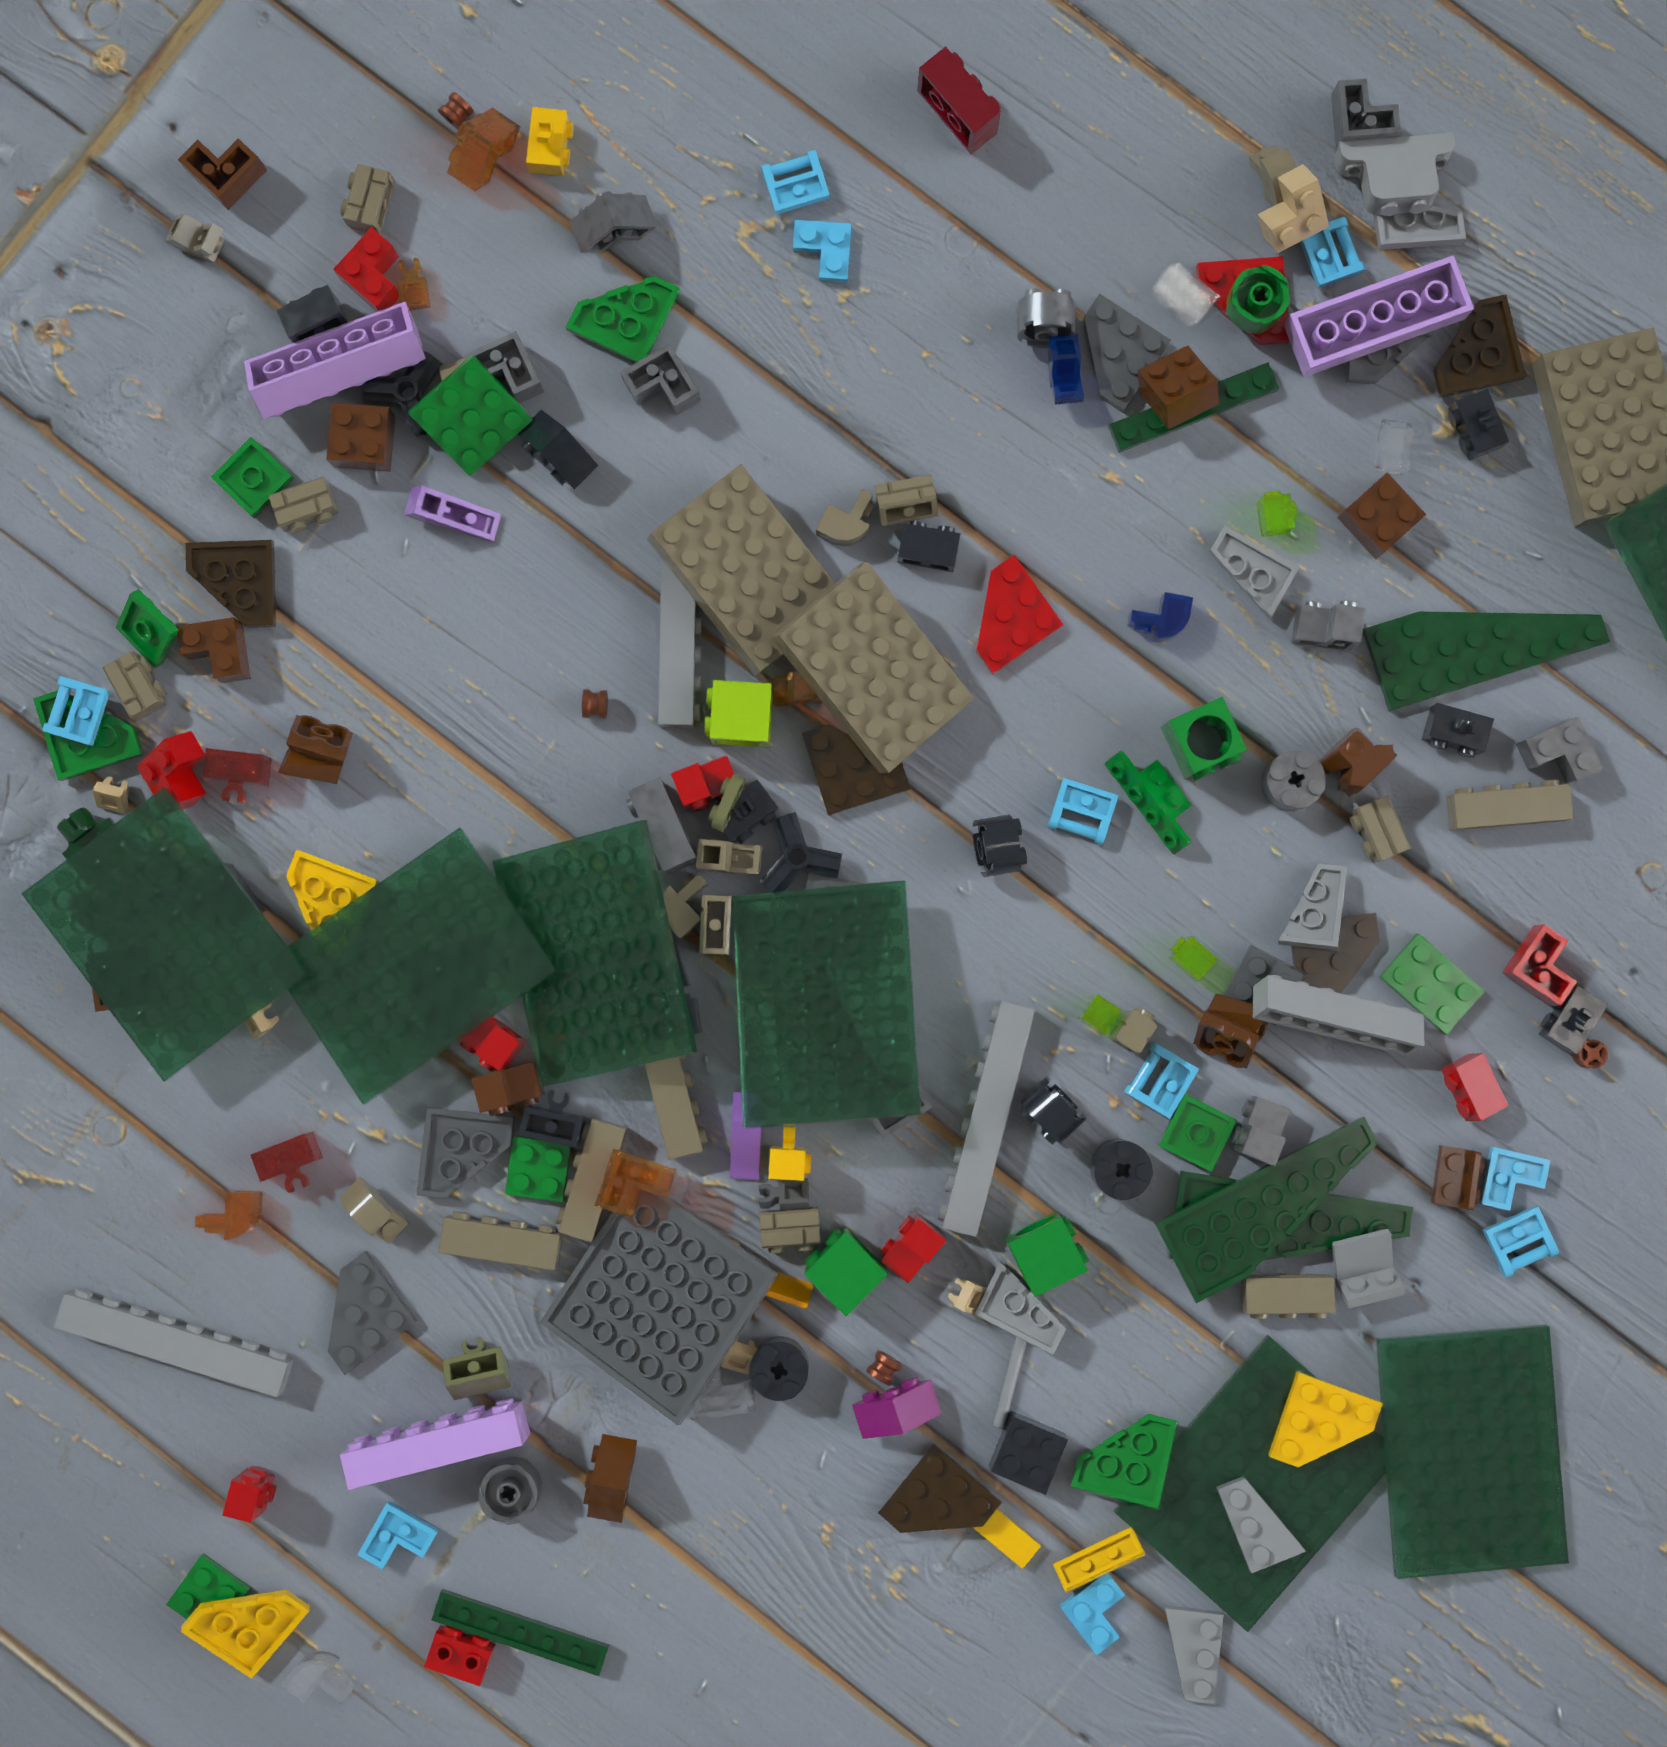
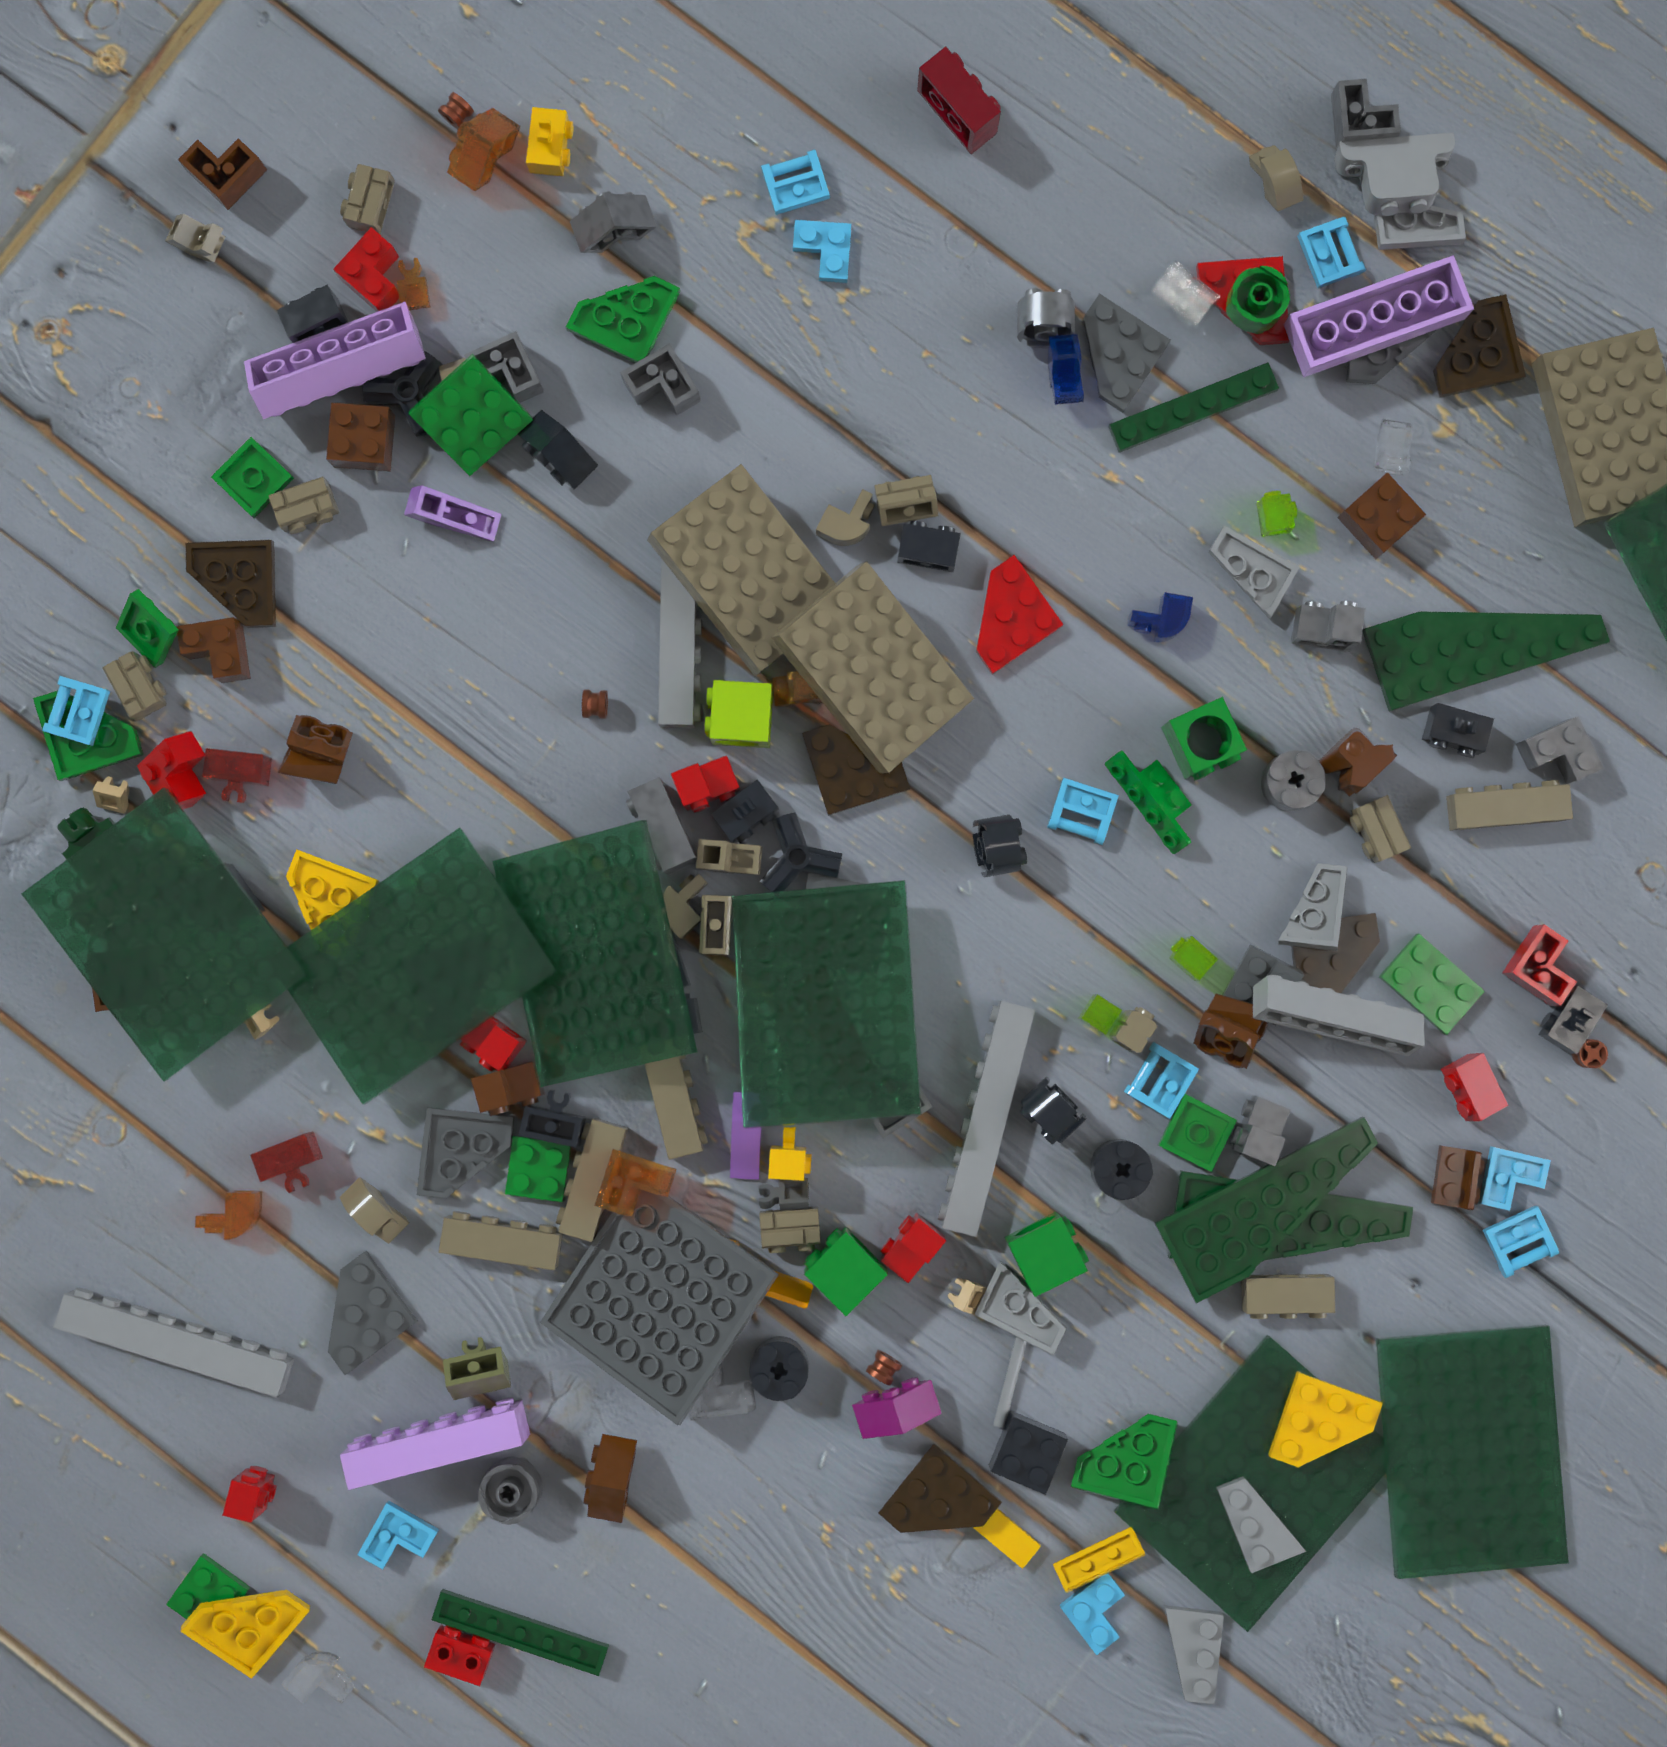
olive plate [708,774,745,832] -> none
tan tile [721,1336,758,1375] -> none
reddish brown brick [1137,345,1219,429] -> none
tan brick [1257,164,1330,253] -> none
light grey bracket [1332,1229,1405,1309] -> none
black brick [1448,389,1509,461] -> none

